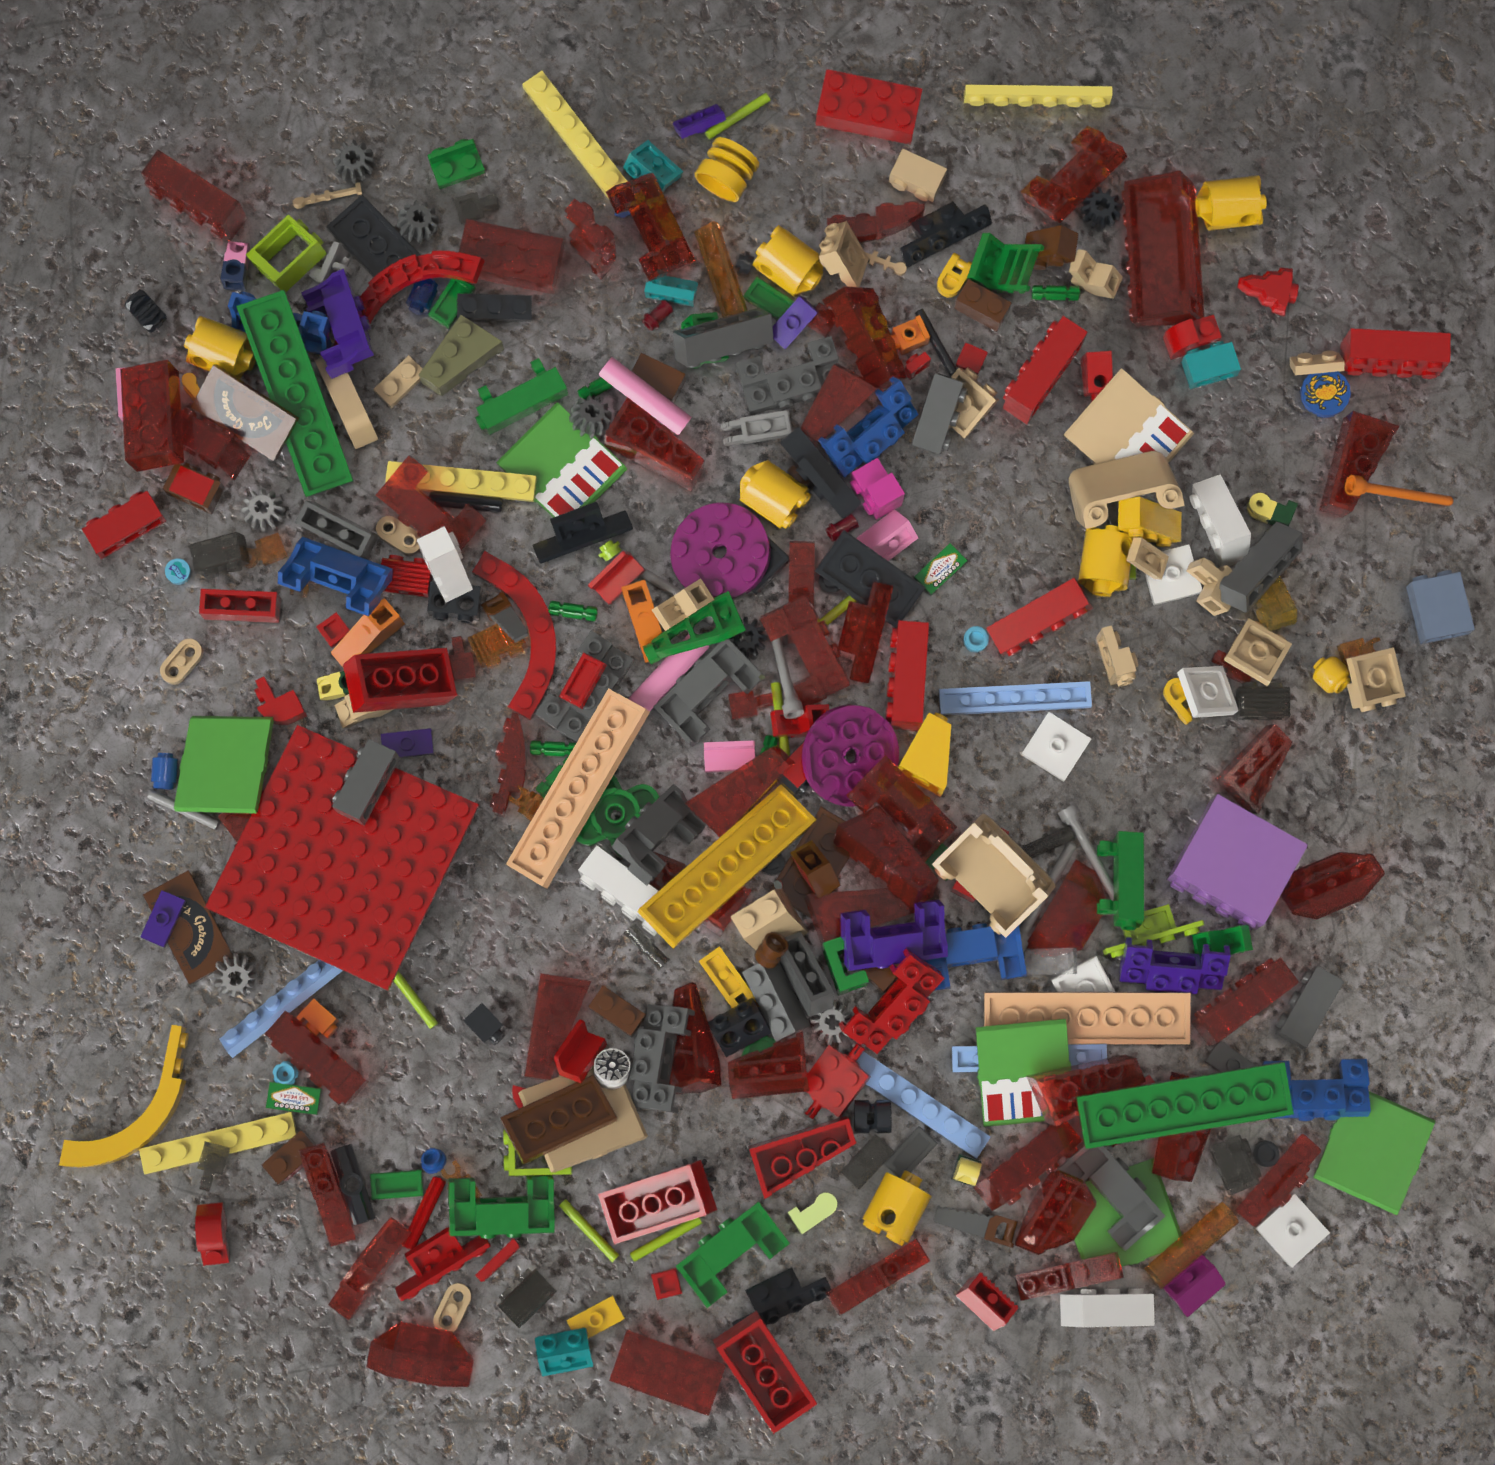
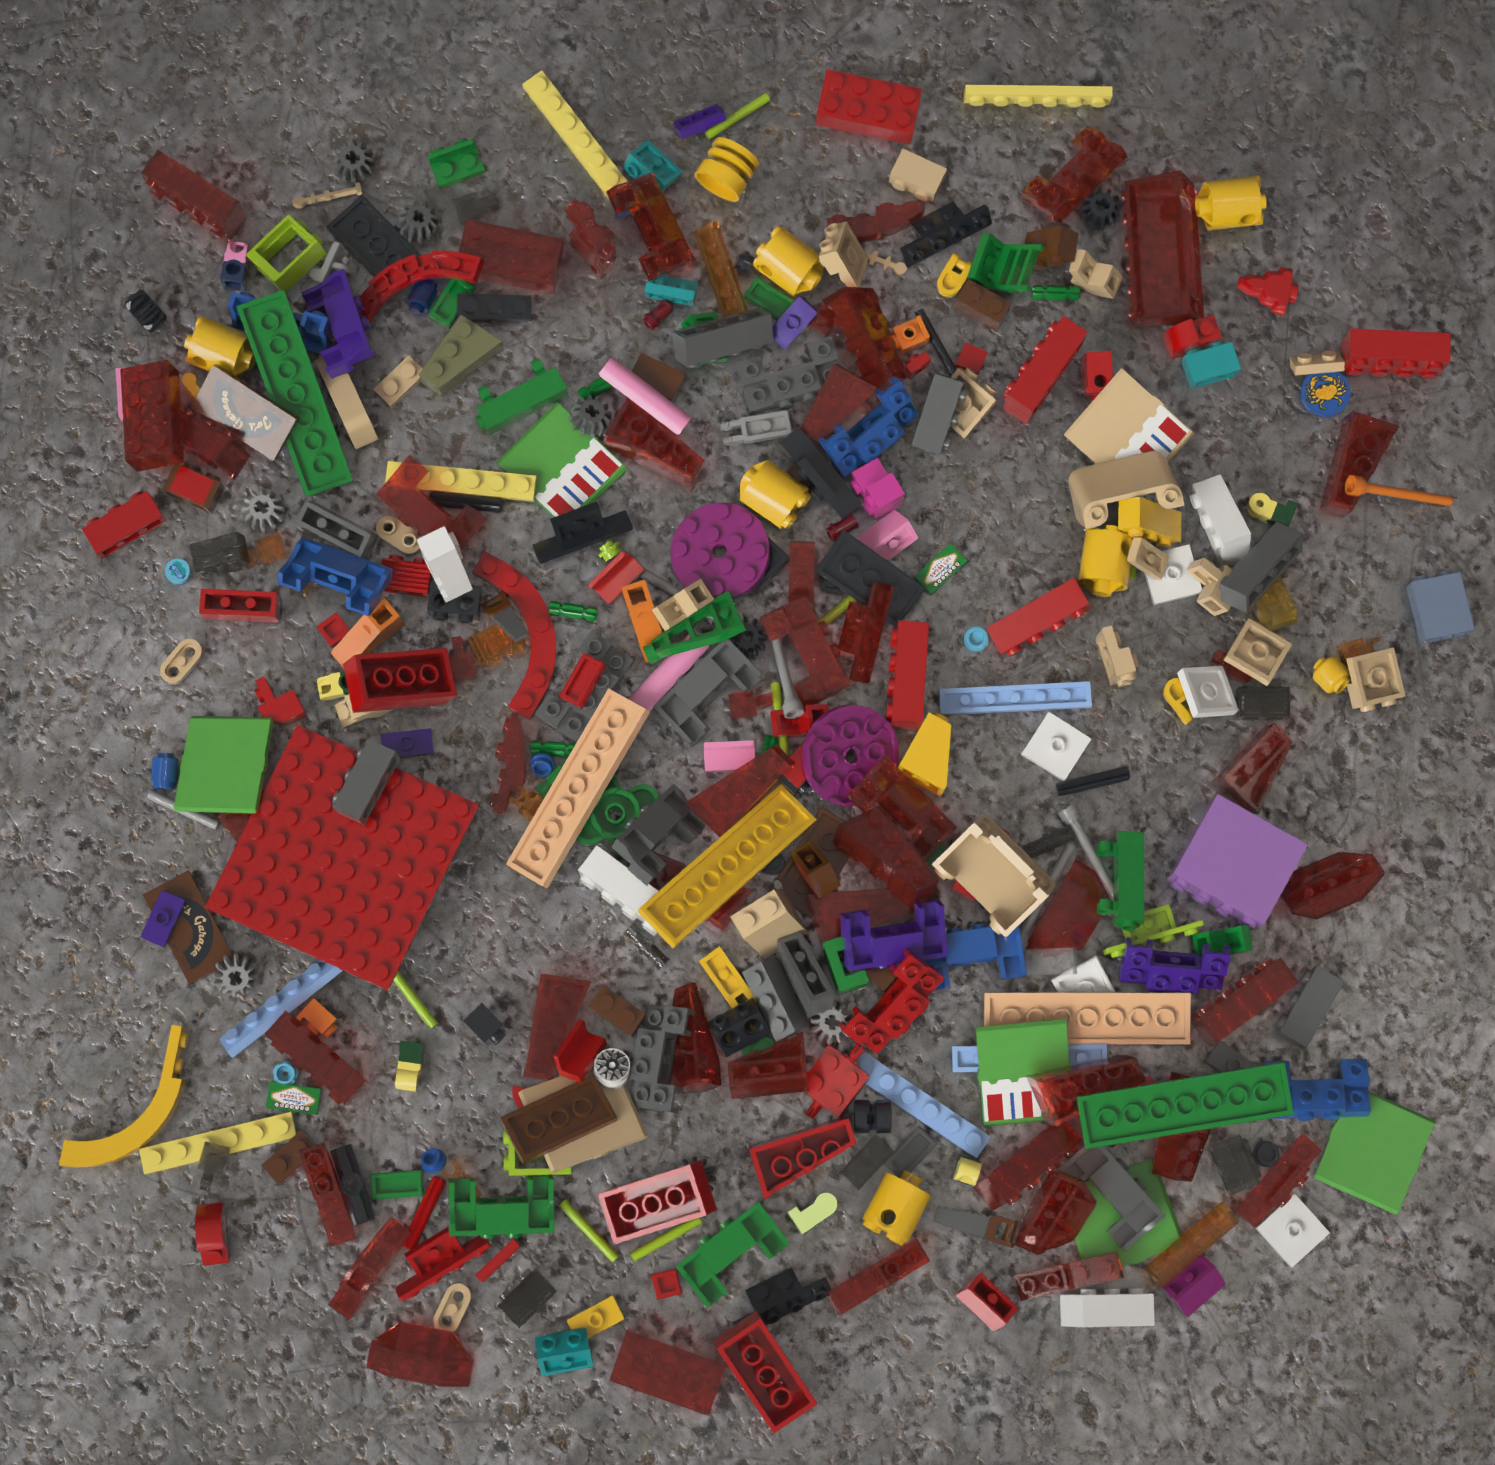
reddish brown wheel [754,932,788,968] -> none
none -> leg [395,1041,426,1092]
none -> blue plate [529,753,555,777]
none -> black axle [1056,766,1130,796]

